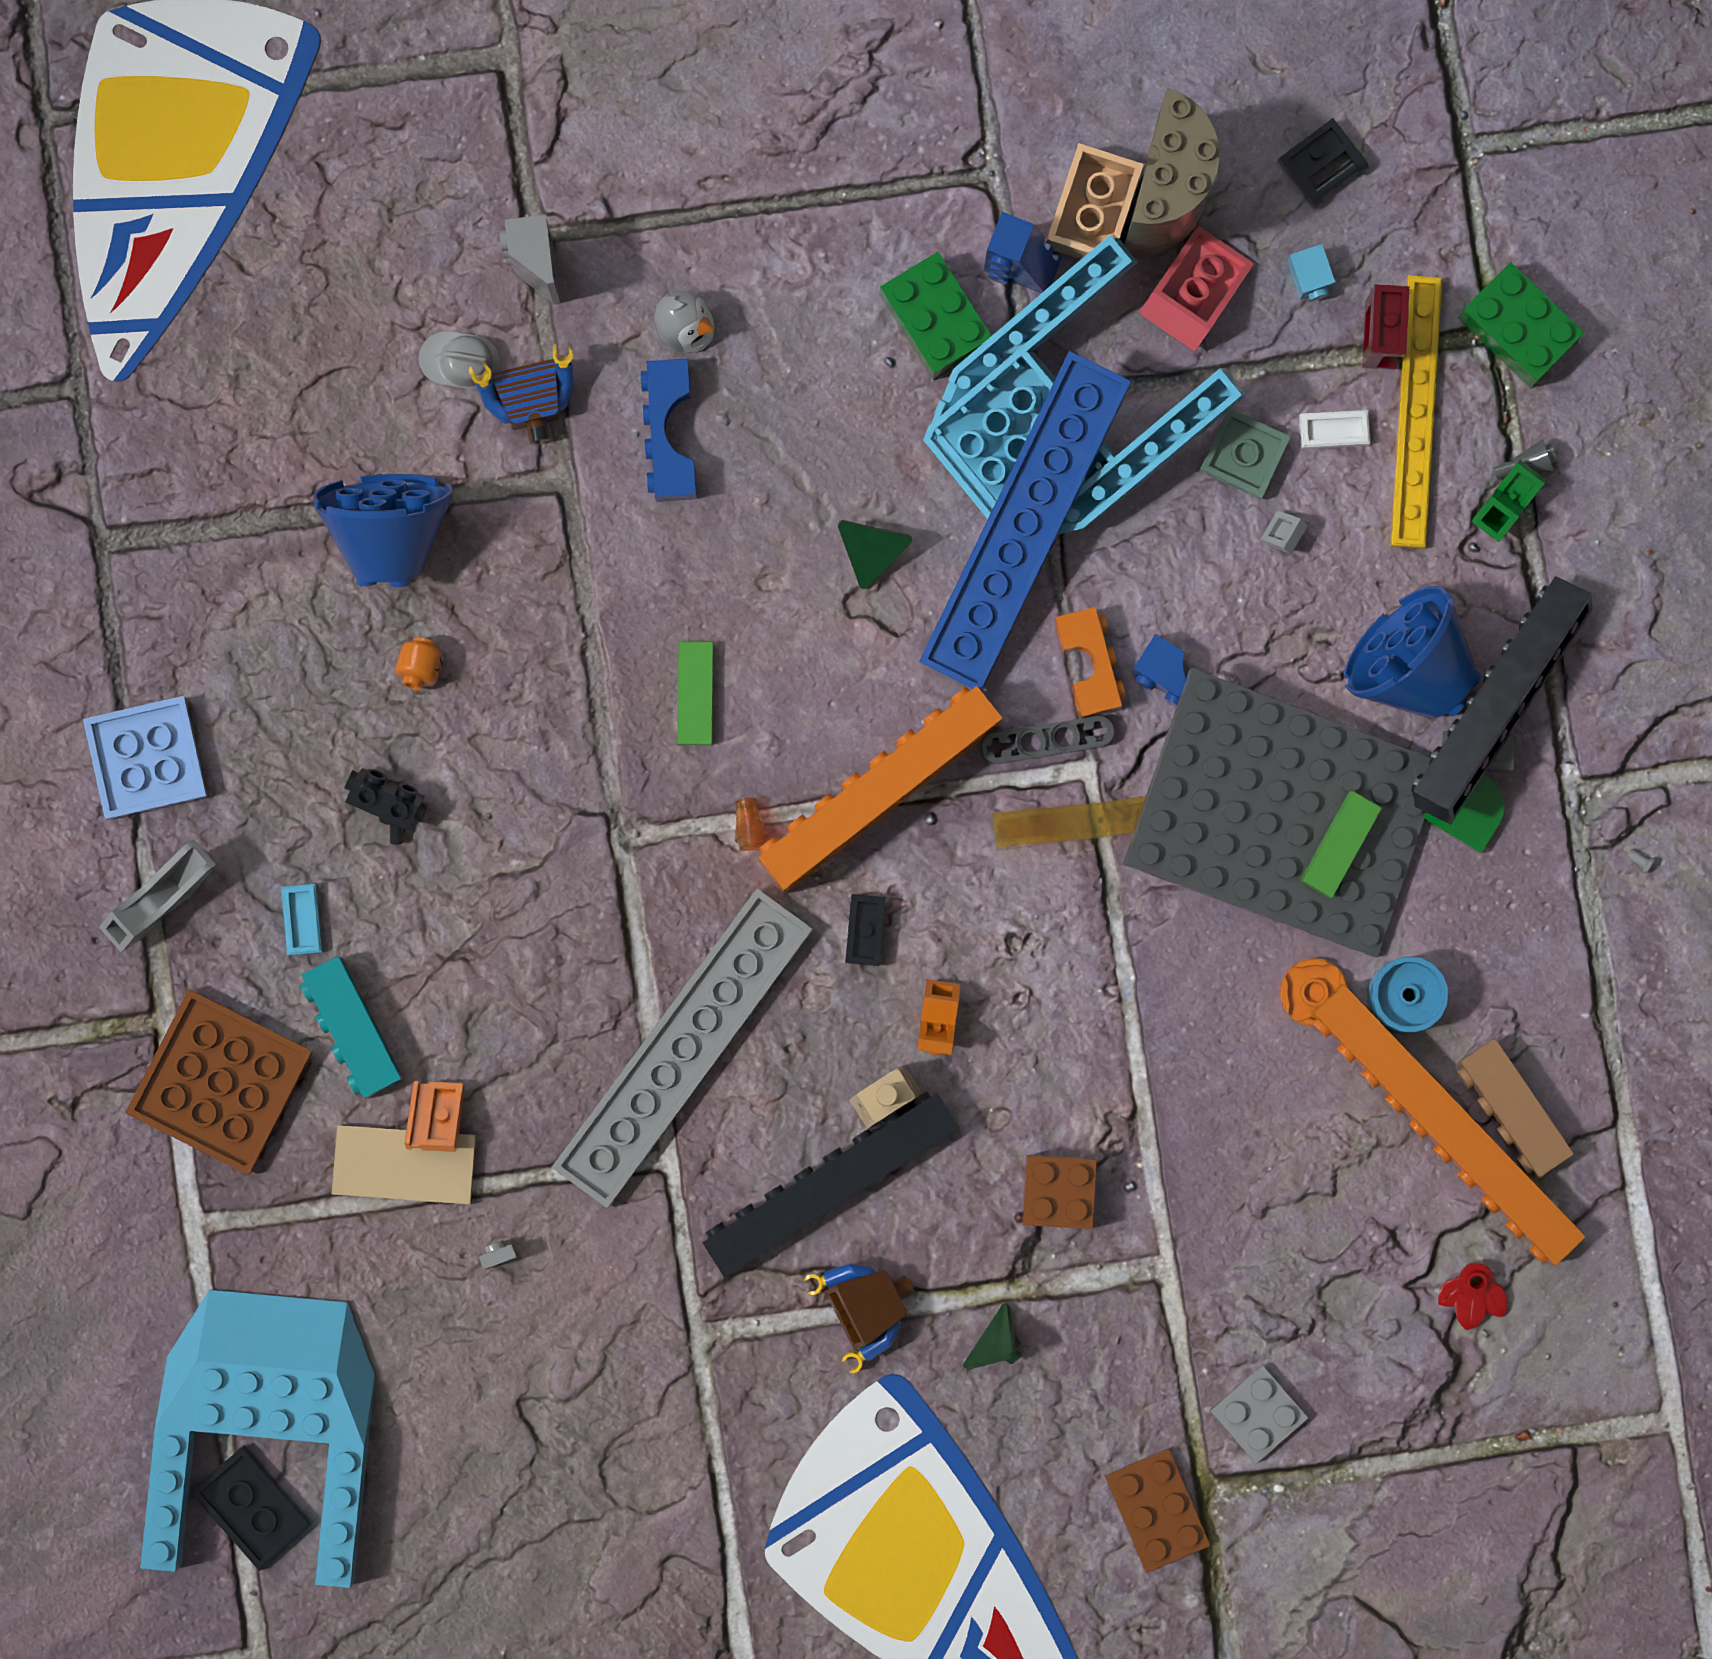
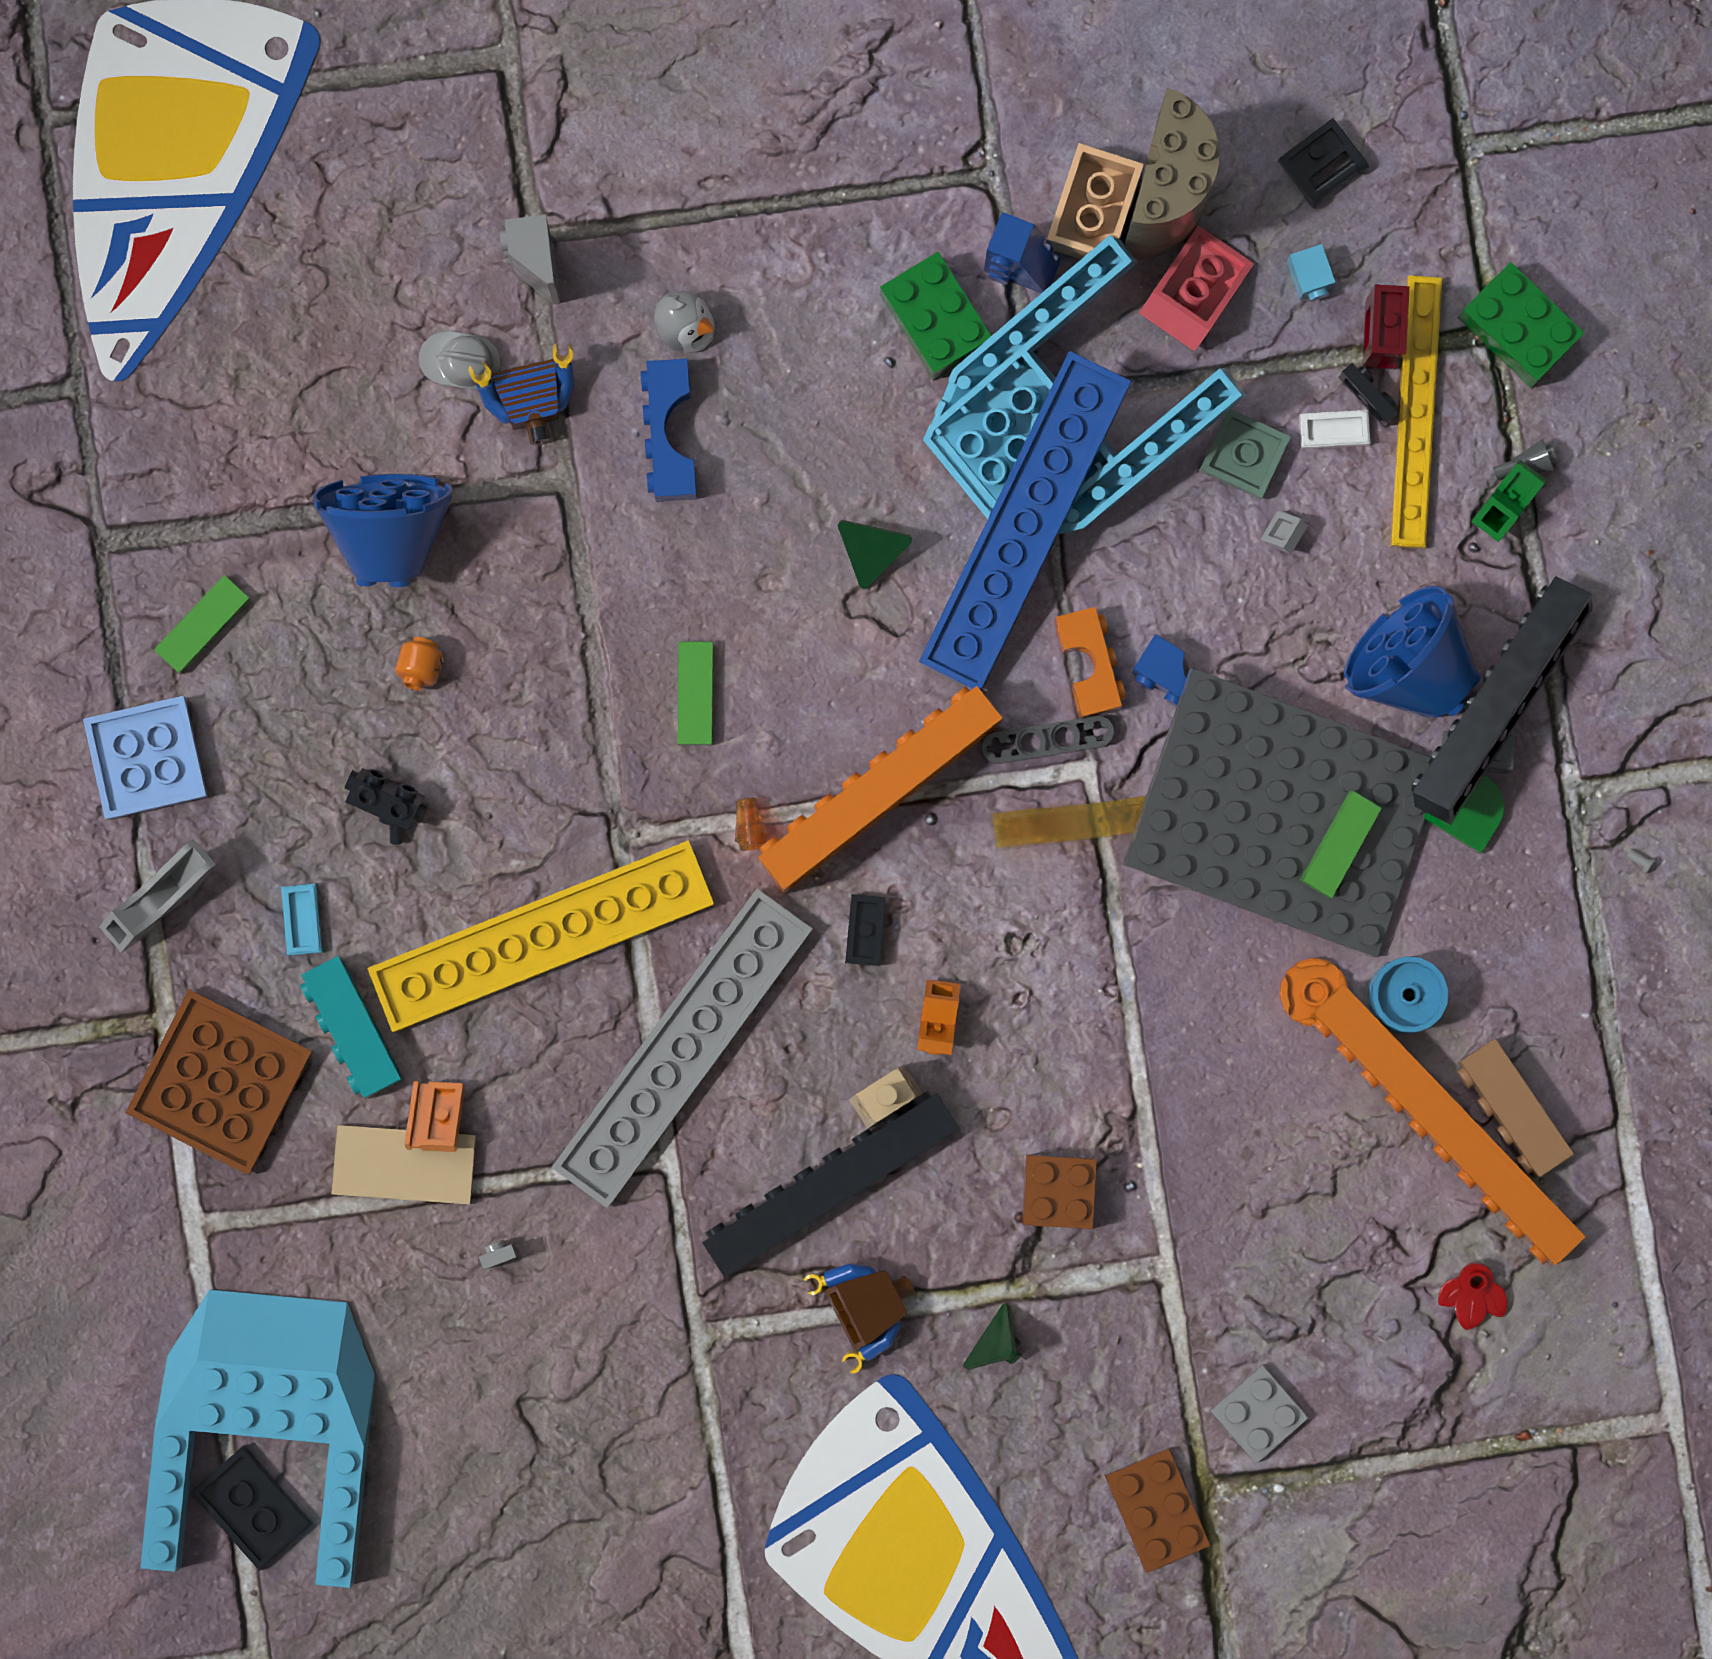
none -> bright green tile [154,575,251,674]
none -> yellow plate [367,840,714,1033]
none -> black plate [1338,363,1398,428]

